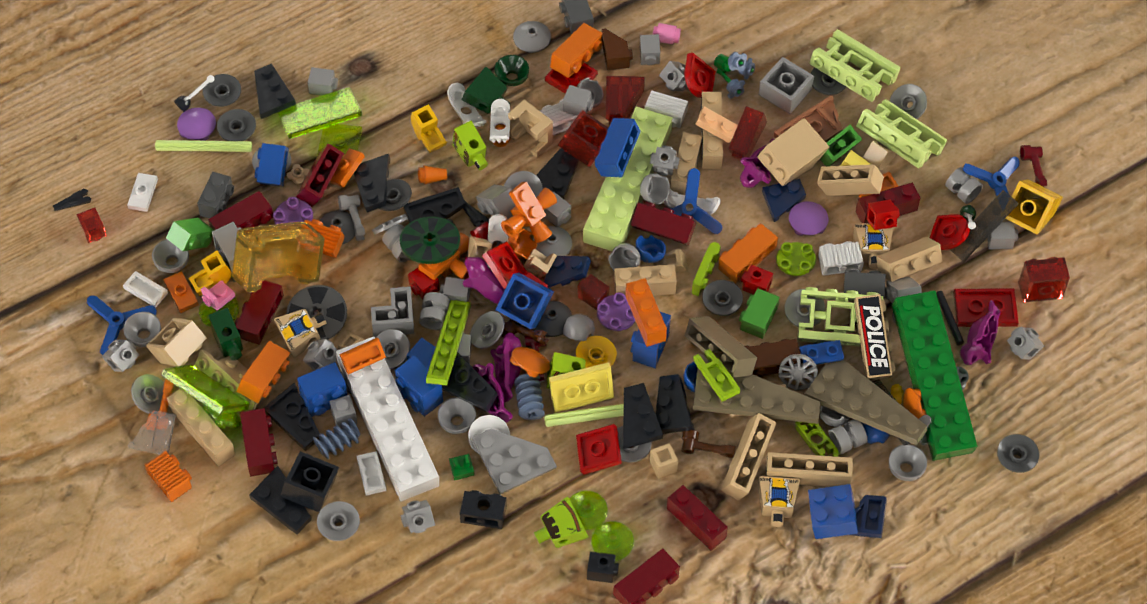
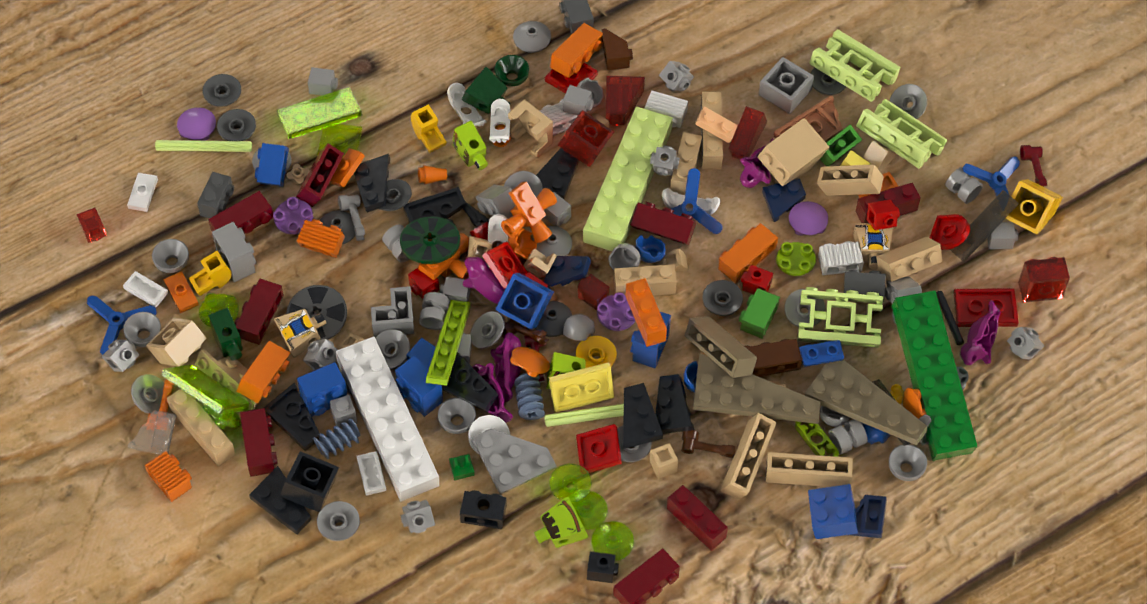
black piece [53,189,92,211] -> none
bright green brick [166,218,214,251] -> none
hinge [174,75,214,112] -> none
bright pink bracket [201,281,235,311] -> none
clear yellow windscreen [232,222,325,292] -> none
black wing [254,63,296,119] -> none
orange plate [339,338,386,375] -> none
light grey wheel [372,214,408,235] -> none
blue brick [595,118,641,177] -> none
light grey brick [639,34,660,65] -> none
light grey hair [640,173,670,205] -> none
bright pink brick [653,23,681,45] -> none
red tile [685,52,716,98] -> none
lime hinge [692,242,721,296] -> none
lime hinge [693,349,740,402] -> none
sand blue plant [714,52,755,99] -> none
torso [758,476,800,527] -> none
light grey wheel [779,354,818,391] -> none
brick [854,294,895,381] -> none
dark green hinge [960,205,976,229] -> none
dark grey dish [997,434,1039,473] -> none
none -> clear neon green dish [549,464,592,503]

